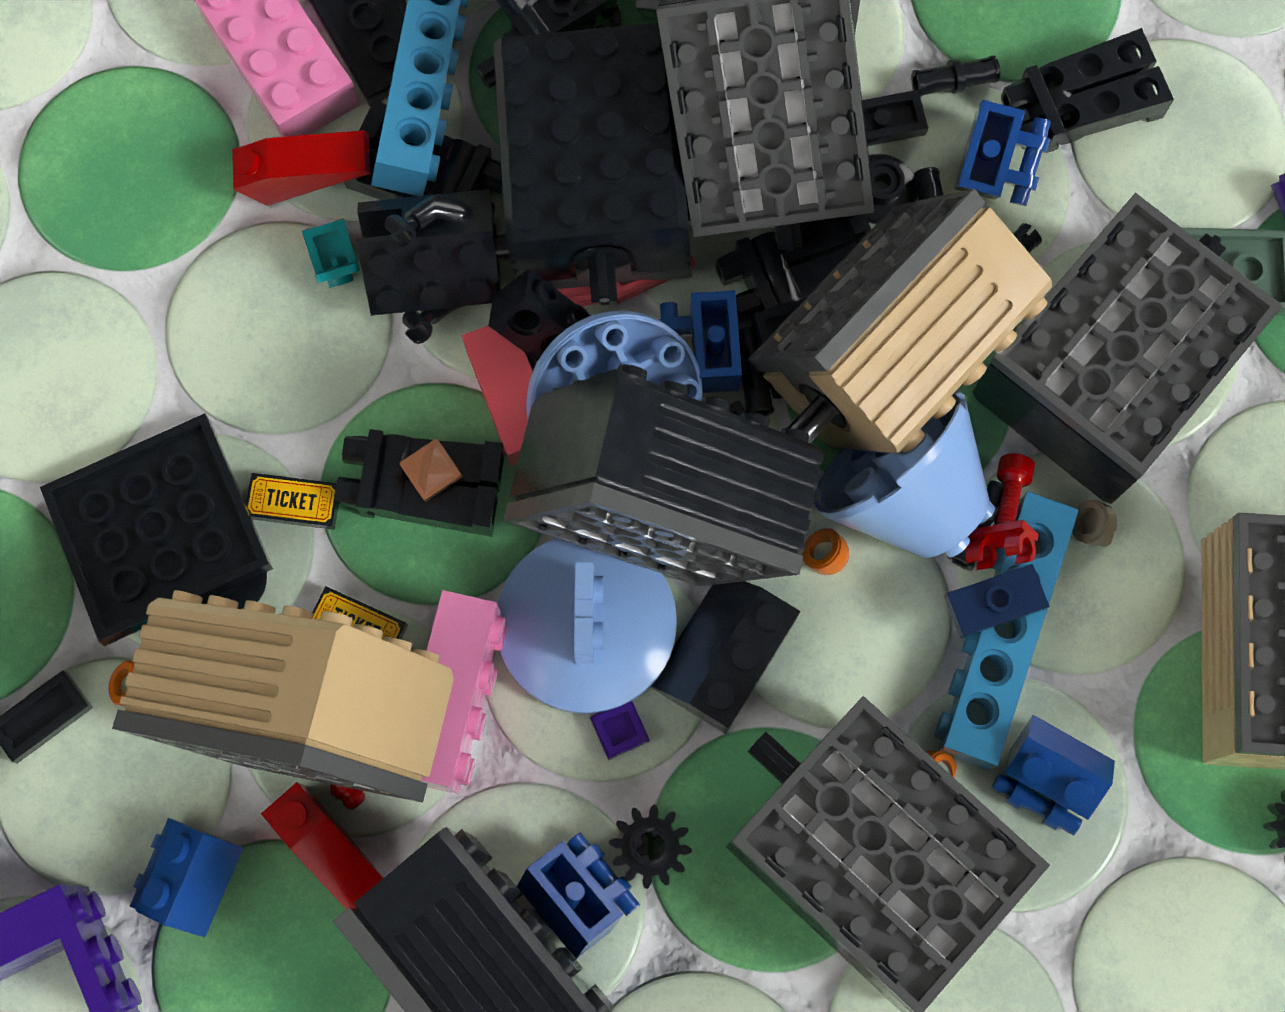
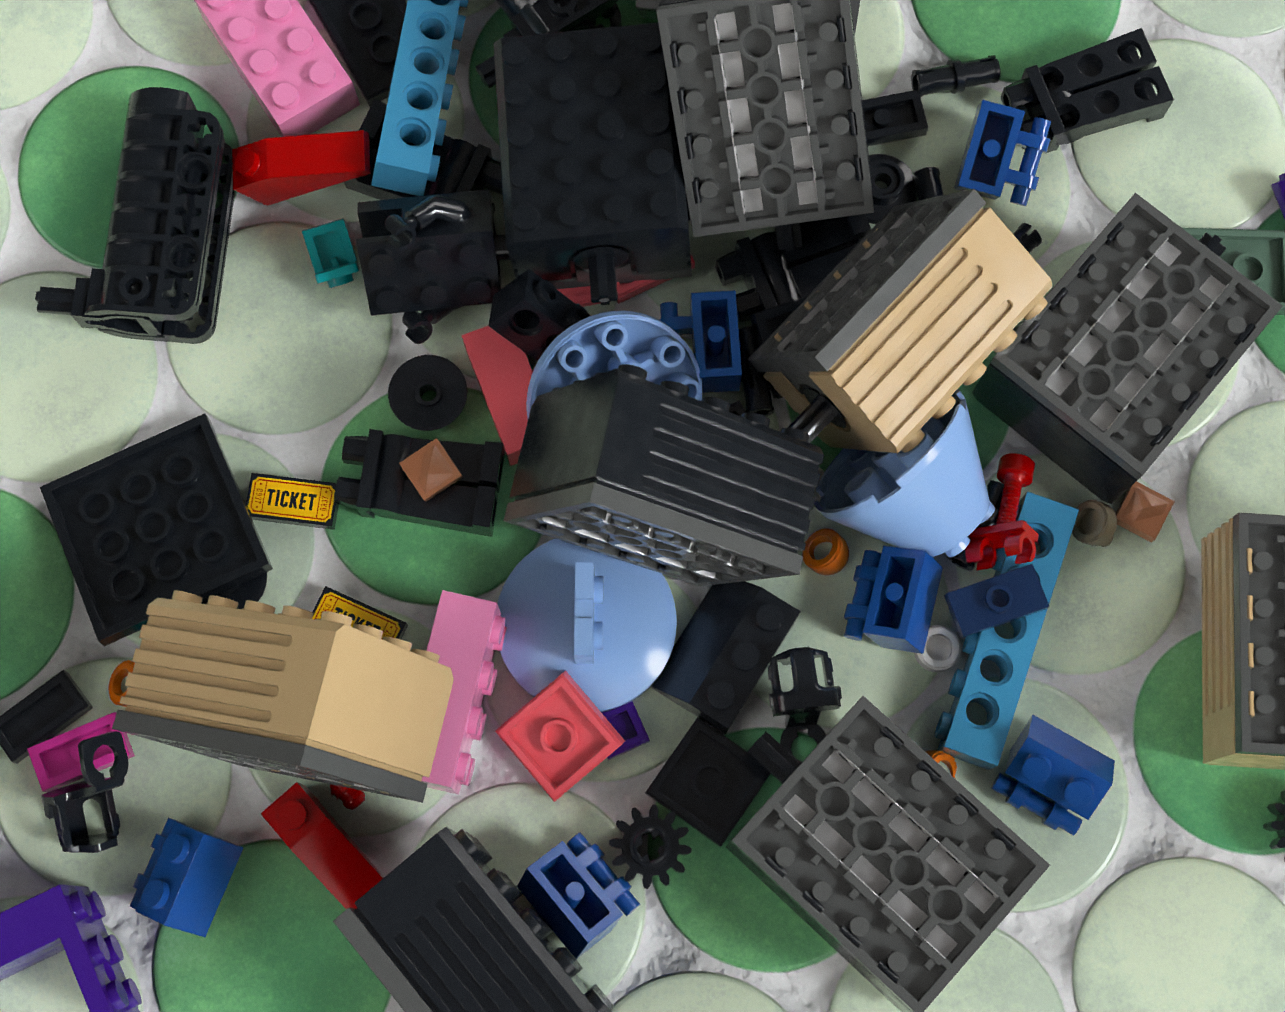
none -> dark pink plate [27,712,135,792]
none -> black piece [35,87,235,344]
none -> black piece [41,731,129,853]
none -> black piece [388,355,468,431]
none -> coral tile [495,671,625,802]
none -> black tile [645,717,771,847]
none -> black piece [768,647,842,763]
none -> blue brick [844,546,943,654]
none -> white tile [914,625,961,672]
none -> nougat tile [1116,481,1175,543]

